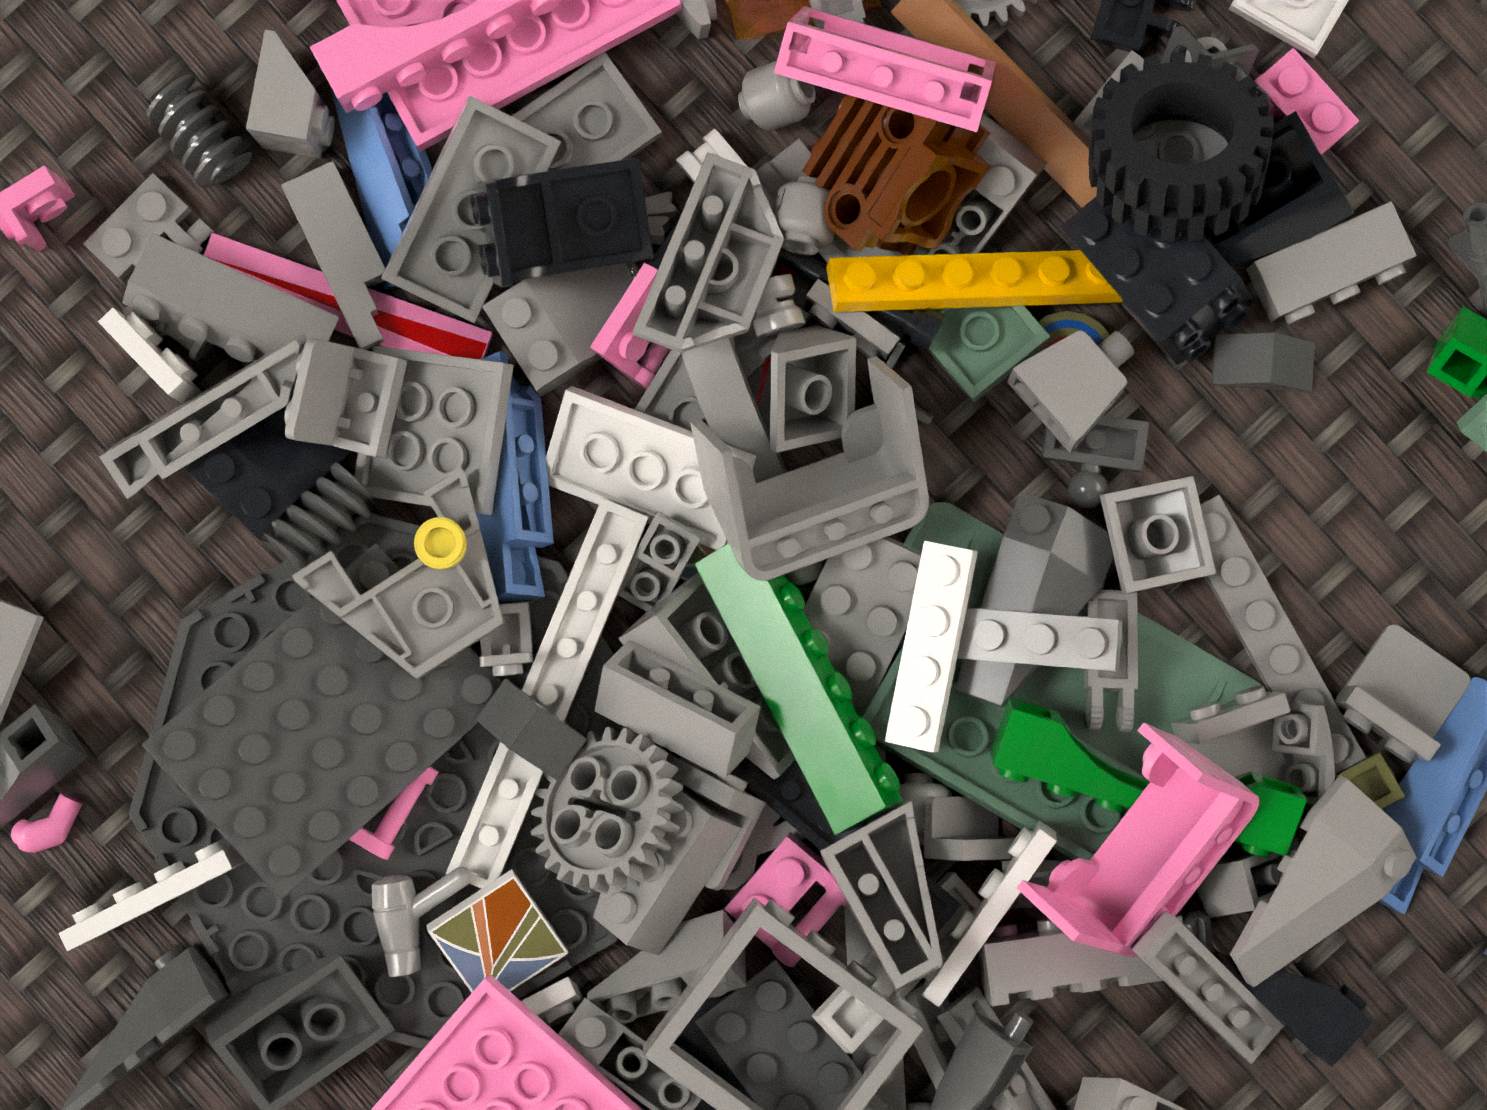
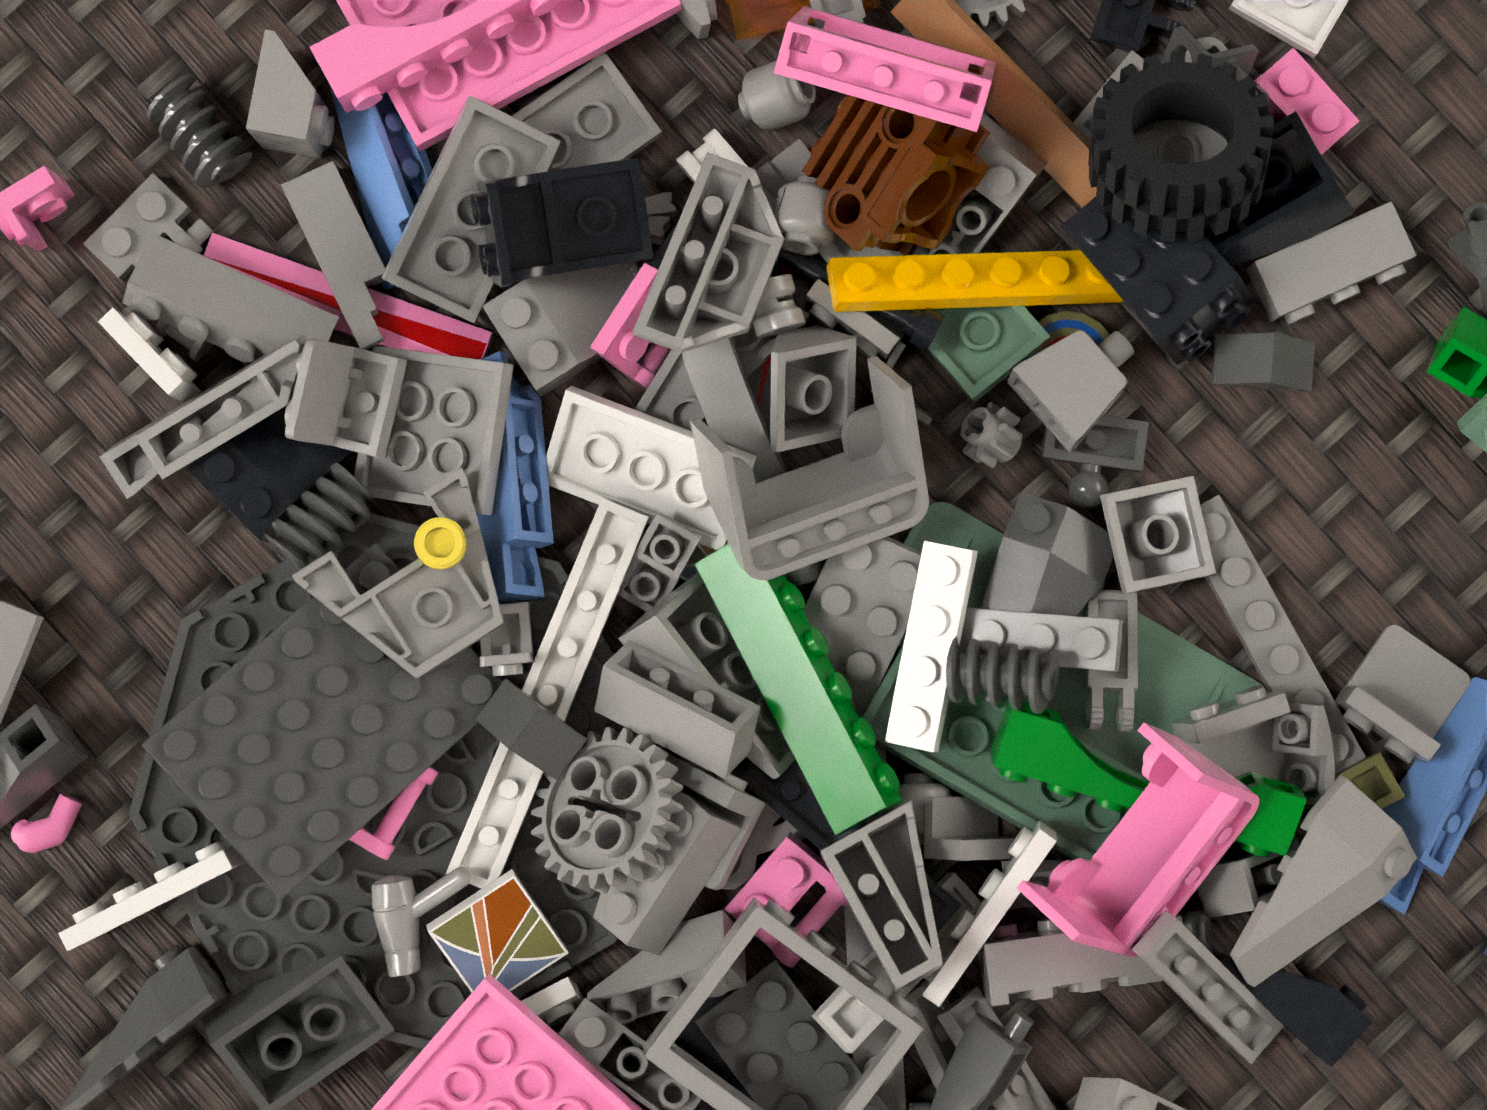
none -> dark grey piece [946,636,1059,714]
none -> light grey gear [960,402,1023,468]

